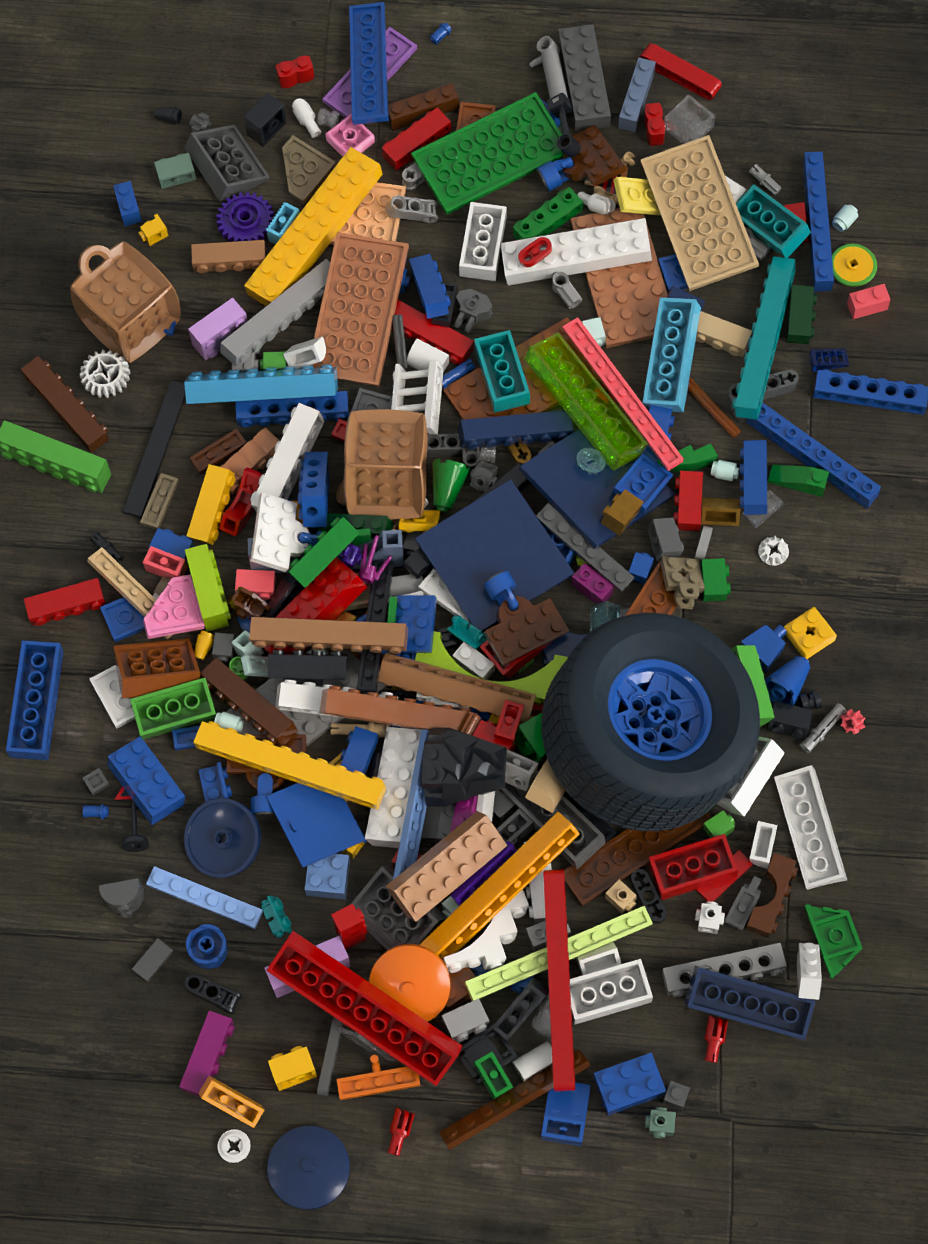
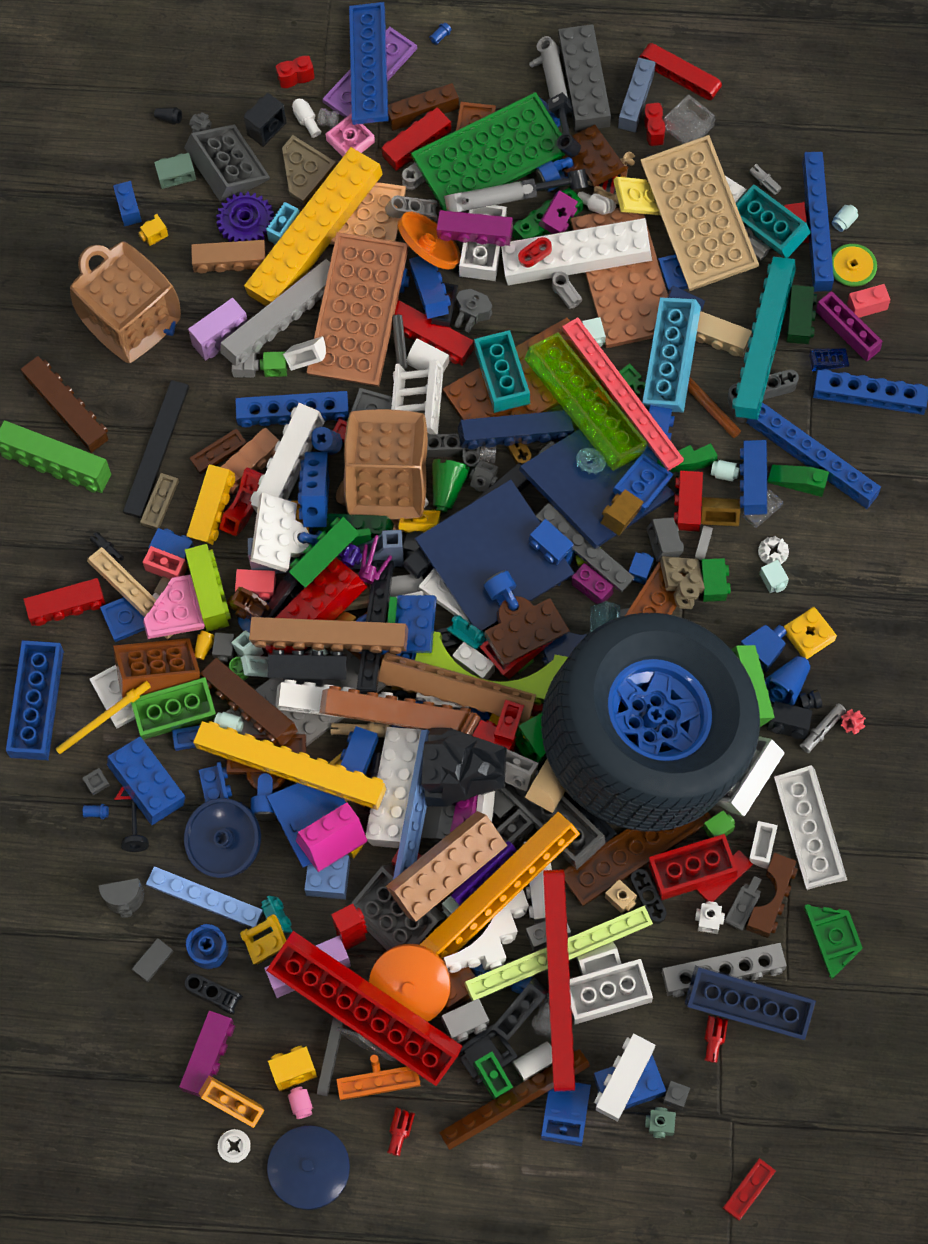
white gear [80,349,130,398] -> none
dark azure brick [184,364,338,404] -> none
blue pin [442,359,475,390] -> none
white brick [796,943,822,1000] -> none
none -> yellow bar [56,681,151,754]
none -> yellow plate [240,914,286,964]
none -> bright pink brick [288,1087,313,1119]
none -> dark pink slope [296,802,367,872]
none -> blue piece [311,427,342,455]
none -> orange dish [398,212,461,269]
none -> magenta brick [437,210,513,246]
none -> light grey piece [444,169,588,212]
none -> blue brick [528,519,574,565]
none -> magenta brick [538,190,578,234]
none -> white brick [594,1034,656,1122]
none -> green plate [619,363,646,397]
none -> red tile [722,1158,776,1221]
none -> light aqua brick [759,560,789,593]
none -> magenta brick [816,291,883,362]

